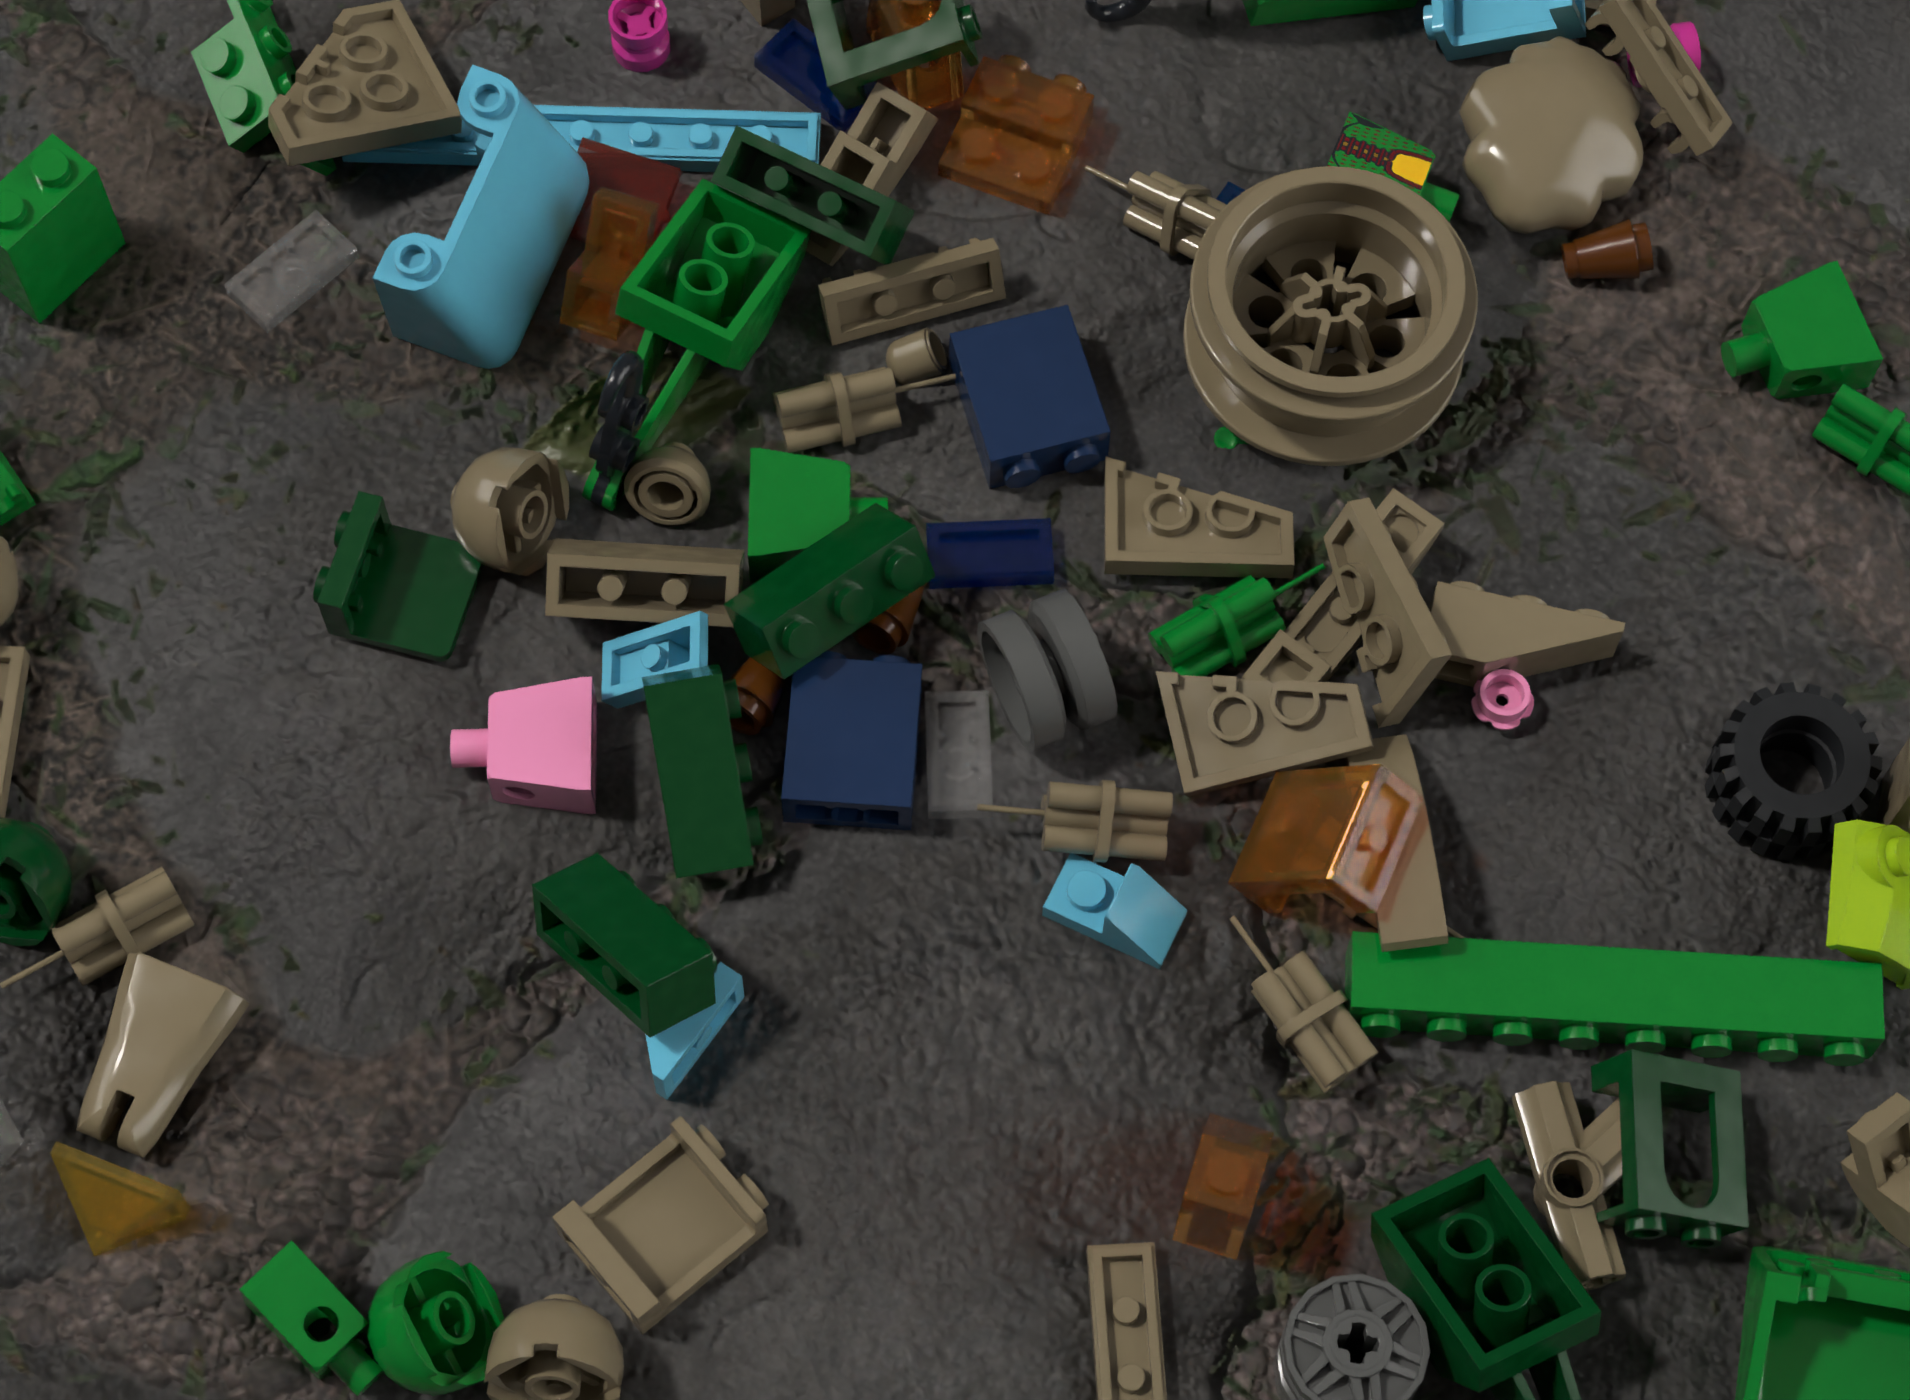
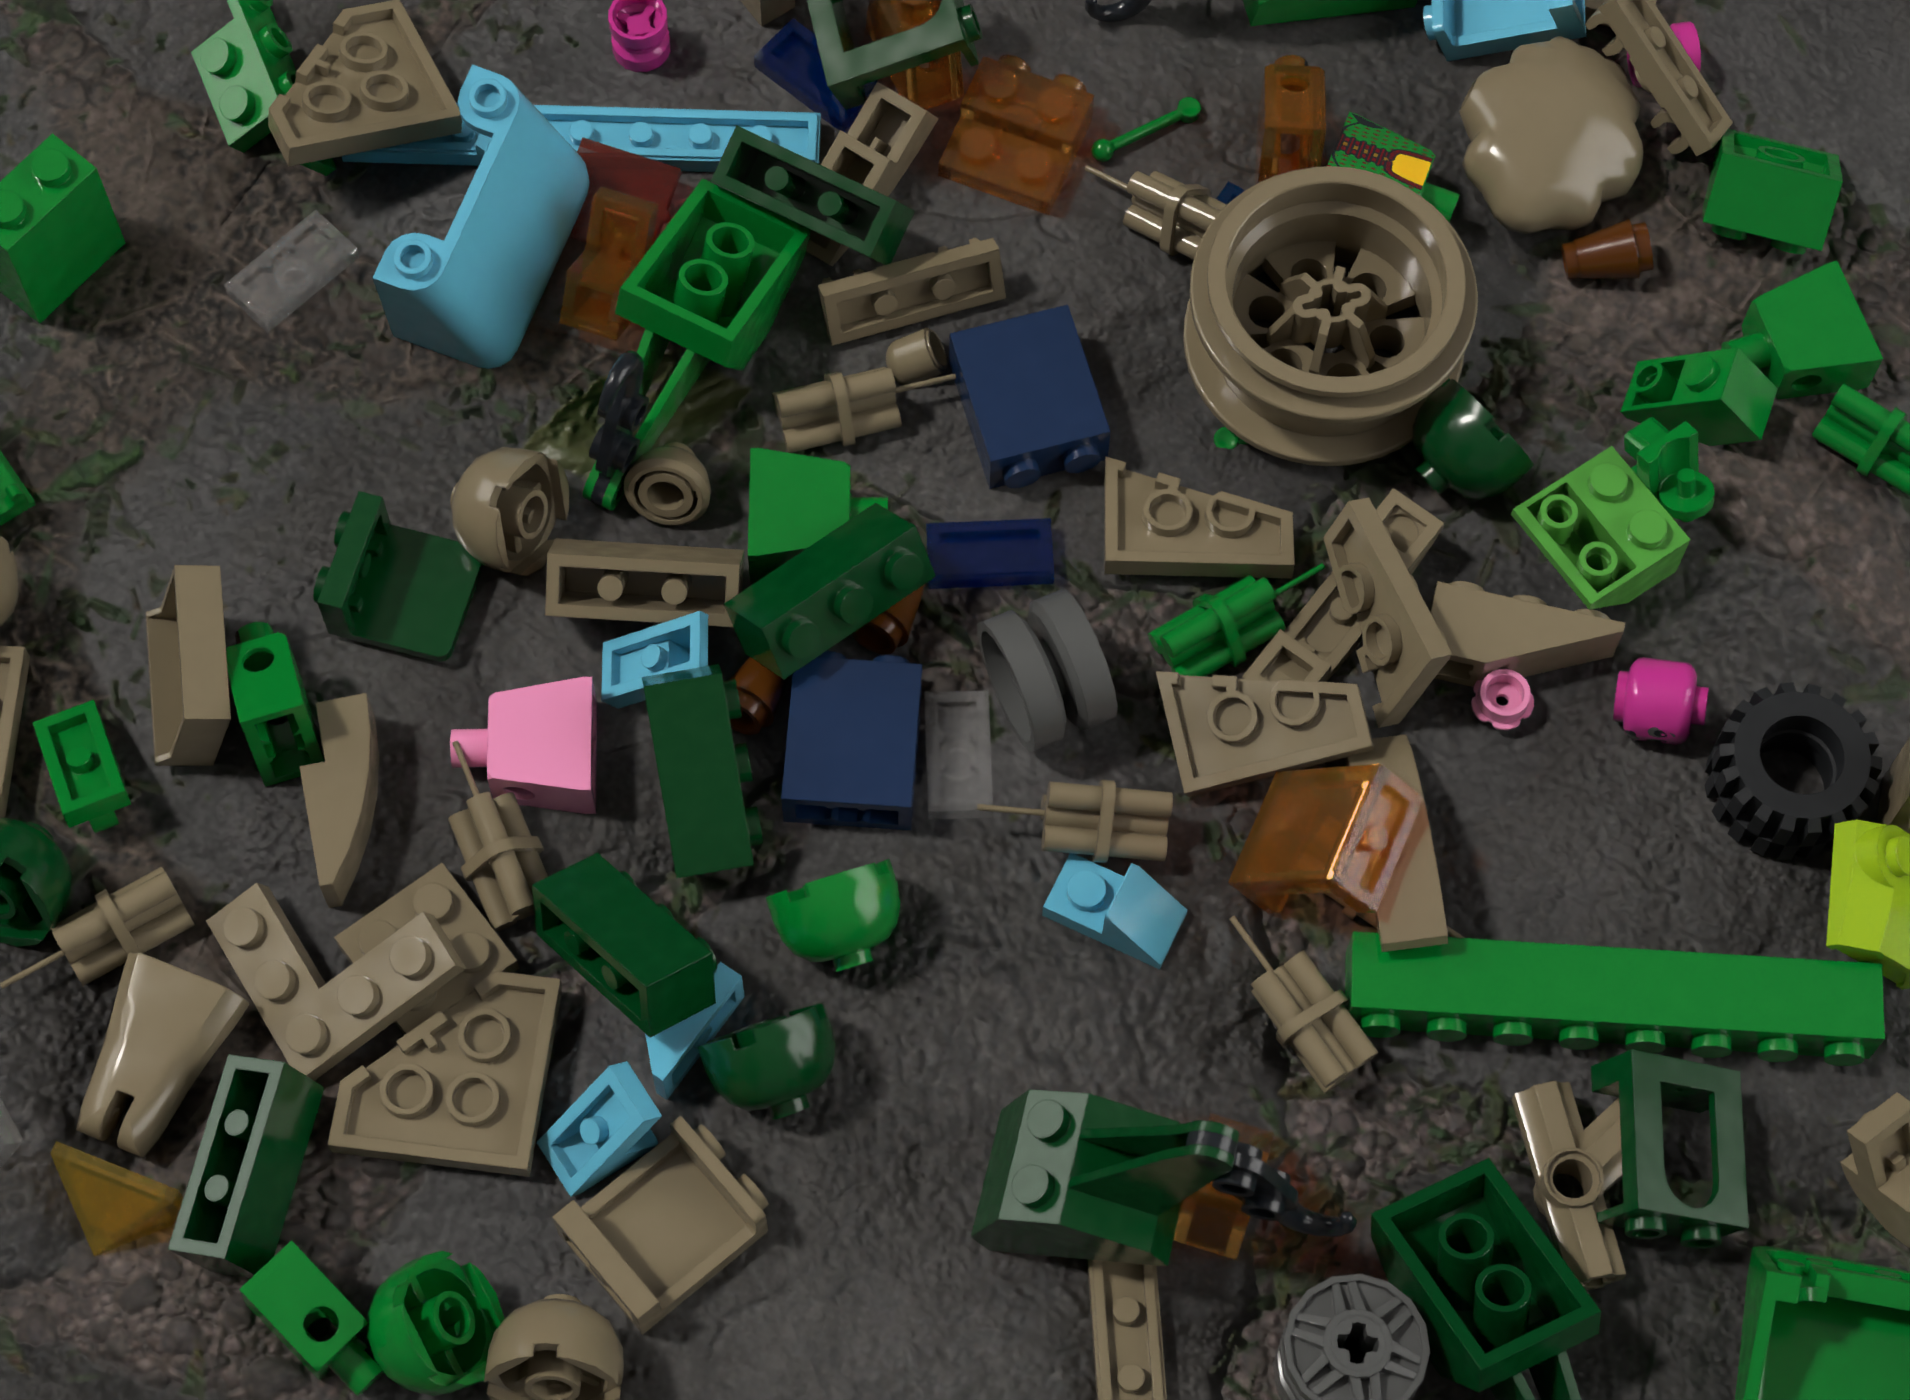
none -> green plate [32,699,131,833]
none -> dark tan container [146,565,231,766]
none -> dark green brick [168,1054,325,1278]
none -> dark tan plate [206,883,466,1081]
none -> green torso [226,622,325,787]
none -> dark tan slope [300,693,379,908]
none -> dark tan plate [328,971,563,1177]
none -> dark tan plate [334,863,520,1035]
none -> dark tan piece [448,741,548,932]
none -> medium azure slope [537,1061,662,1197]
none -> dark green cylinder [698,1002,836,1120]
none -> green cylinder [765,859,901,972]
none -> dark green slope [971,1089,1357,1266]
none -> green hinge [1091,97,1201,162]
none -> clear orange torso [1255,55,1326,185]
none -> dark green cylinder [1413,378,1534,500]
none -> bright green slope [1511,446,1691,610]
none -> dark pink head [1613,657,1709,745]
none -> green slope [1620,347,1778,446]
none -> green hips [1624,417,1715,522]
none -> green slope [1703,129,1843,254]

